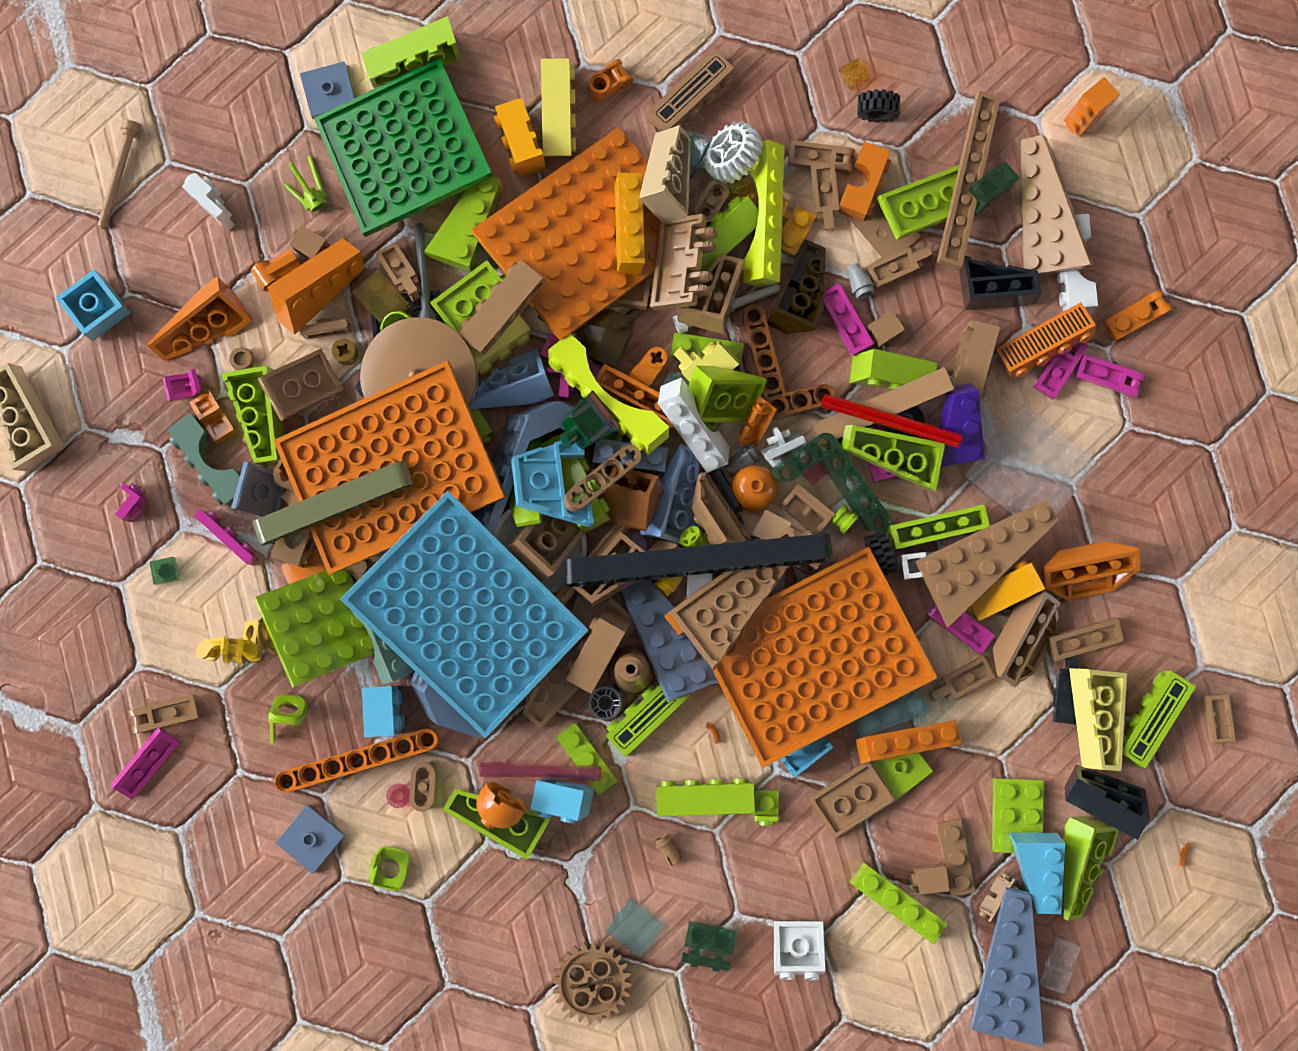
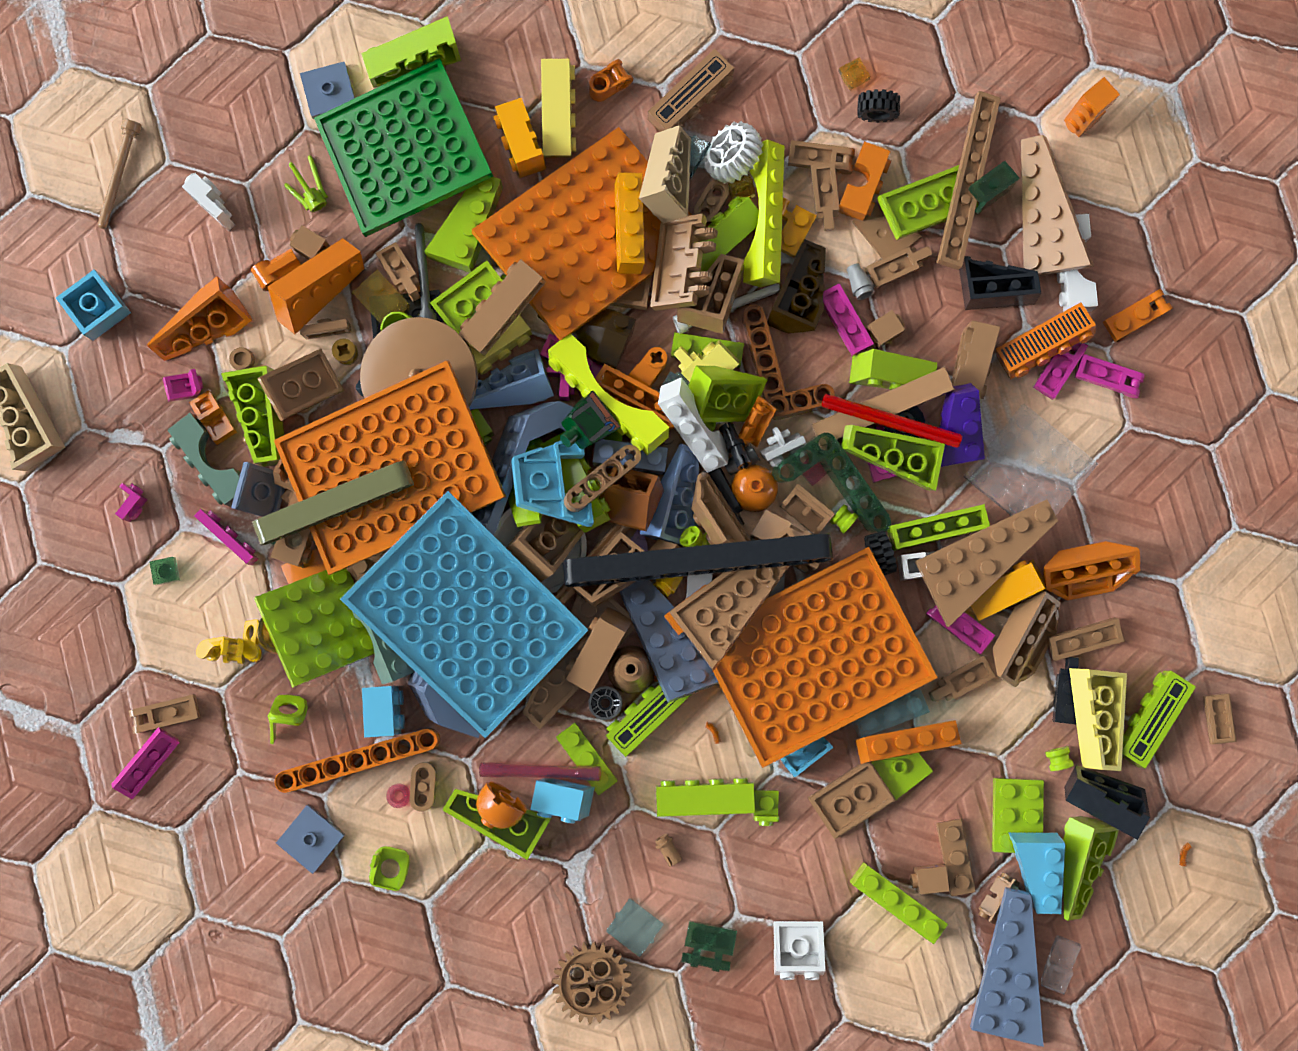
none -> black pin [719,422,752,470]
none -> lime wheel [1045,746,1074,771]

